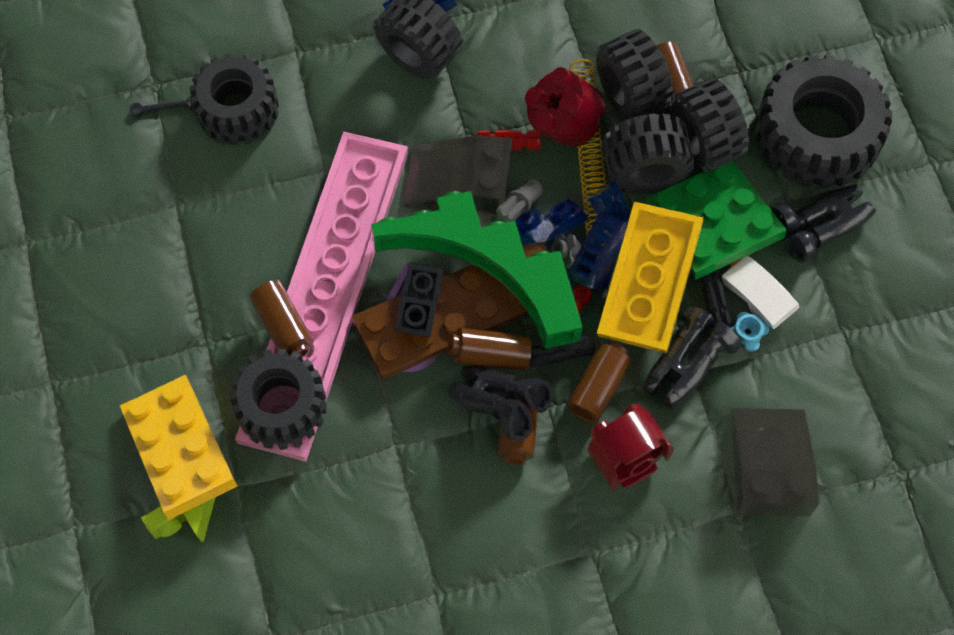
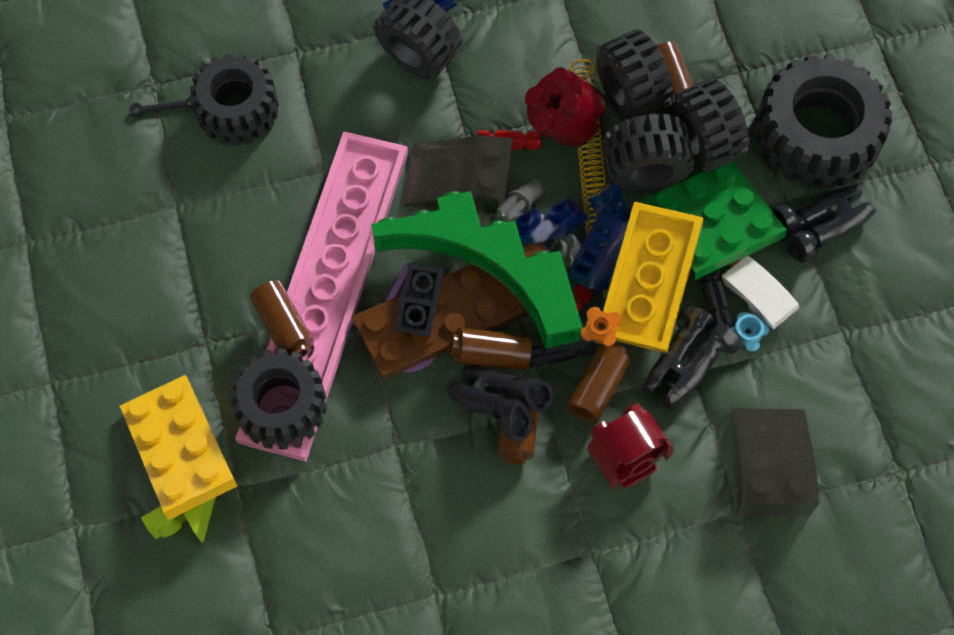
none -> orange plate [581,307,622,346]

